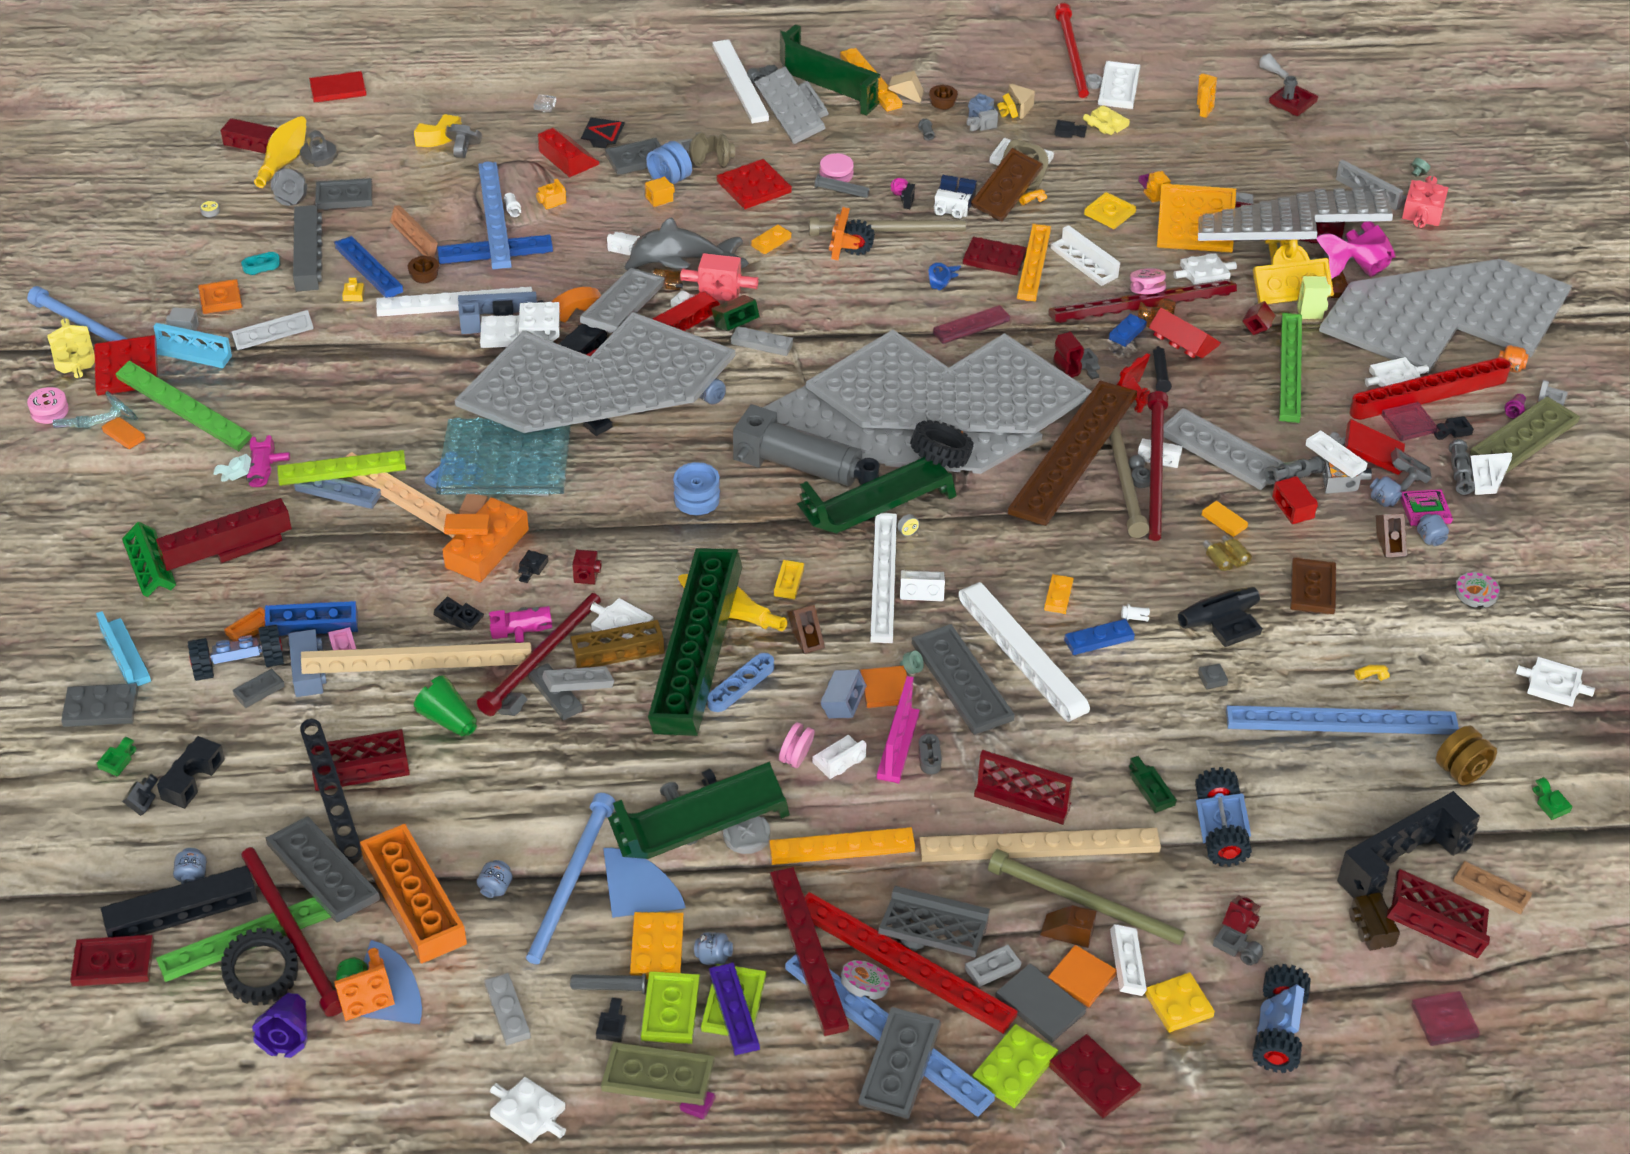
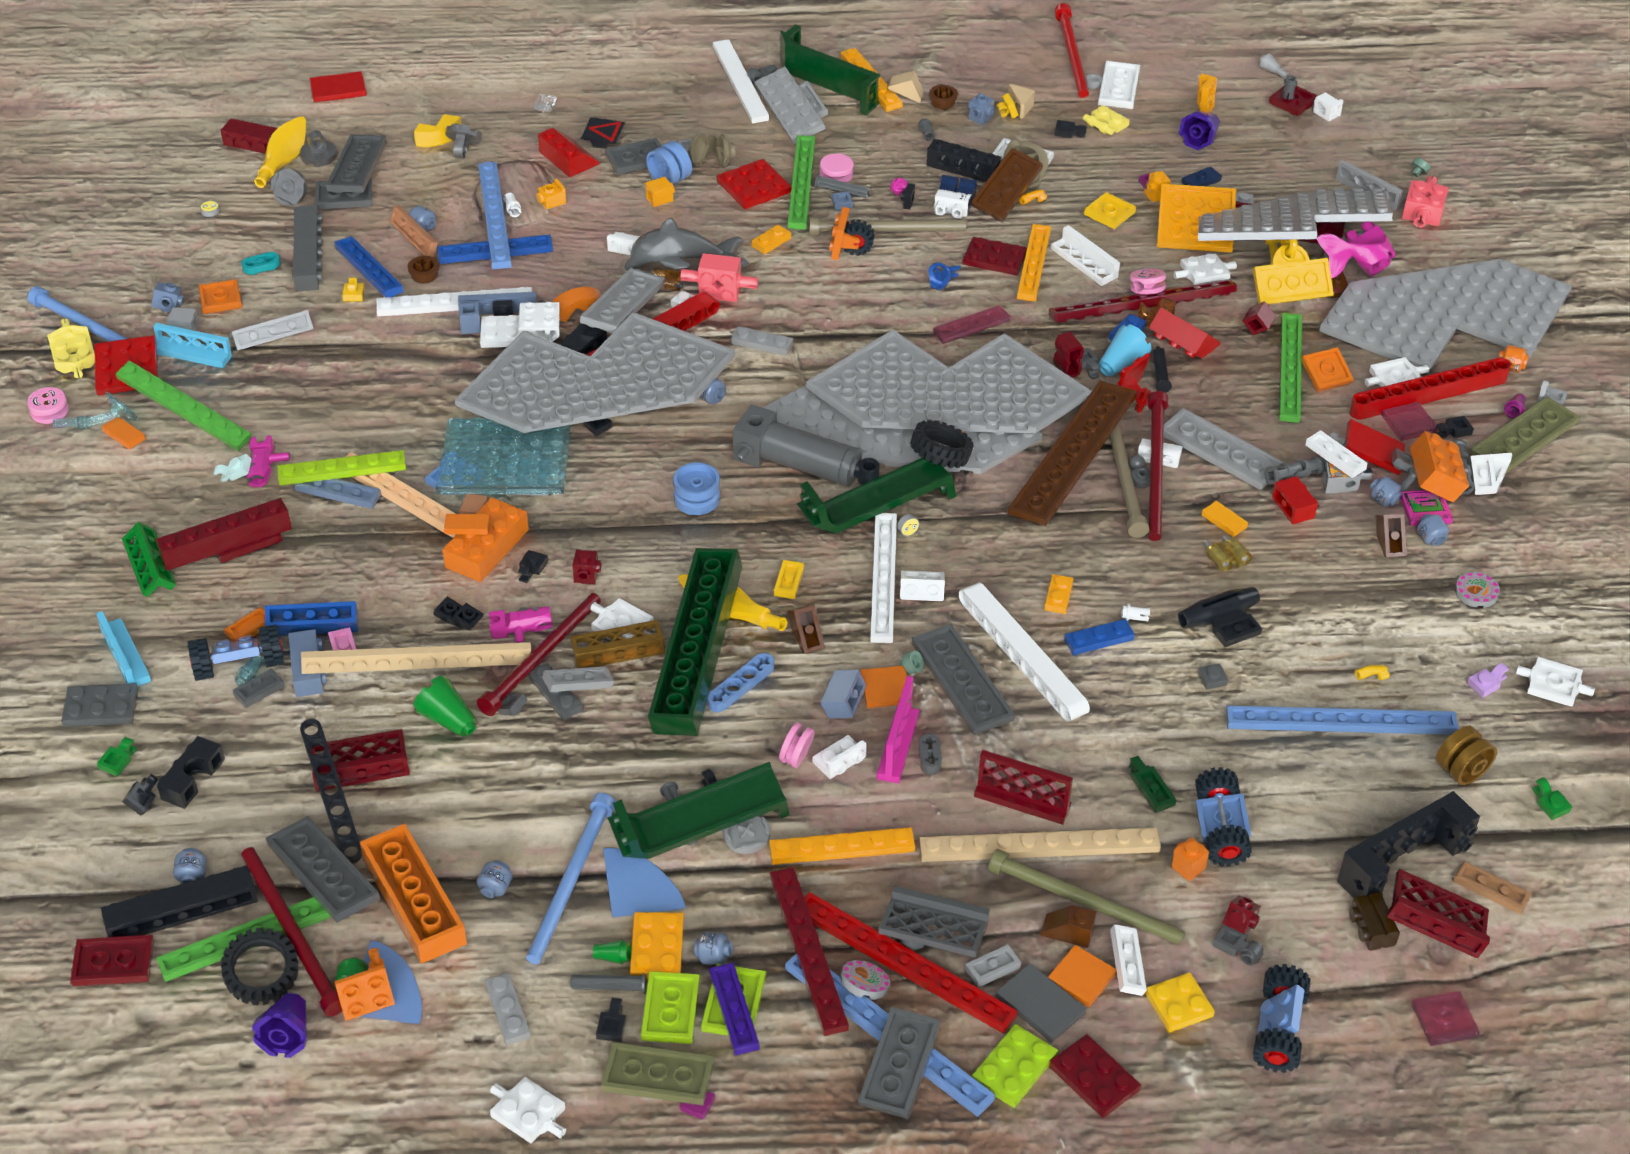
dark green brick [712,295,760,331] -> none
light grey plate [967,109,998,131] -> none
reddish brown plate [1290,558,1336,615] -> none
yellowish green brick [1297,276,1331,319] -> none
none -> sand blue brick [151,282,184,312]
none -> clear light blue pin [235,655,264,686]
none -> dark grey plate [326,134,386,194]
none -> sand blue head [409,205,436,232]
none -> green cone [593,939,631,965]
none -> bright green plate [788,135,815,230]
none -> sand blue tile [831,192,853,210]
none -> black brick [927,139,1002,182]
none -> medium azure cone [1099,324,1151,377]
none -> orange brick [1172,837,1209,881]
none -> dark purple cone [1179,111,1220,151]
none -> dark blue plate [1181,166,1222,187]
none -> orange tile [1301,347,1354,392]
none -> white brick [1313,93,1343,121]
none -> orange brick [1410,431,1469,503]
none -> lavender plate [1467,663,1509,698]

